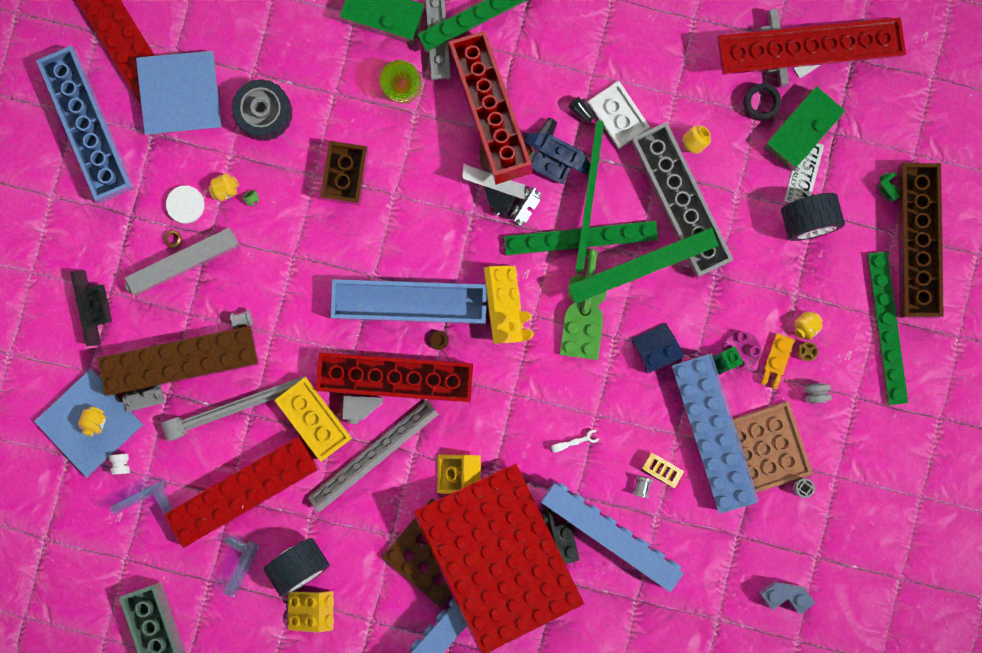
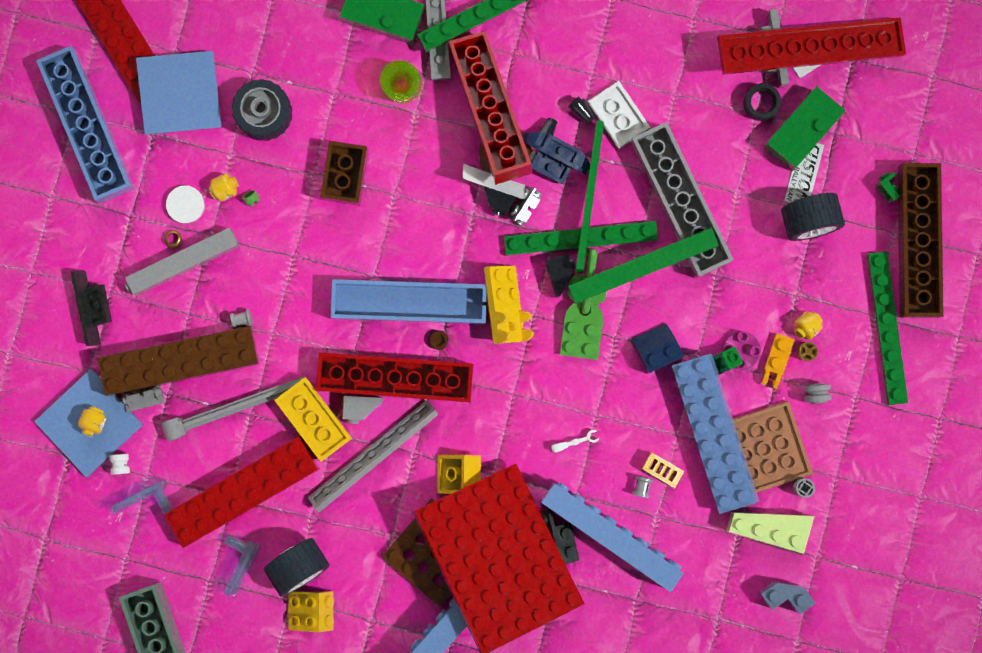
yellow head [683,125,711,154] -> none
none -> black slope [545,254,575,298]
none -> yellowish green wedge [726,512,814,554]

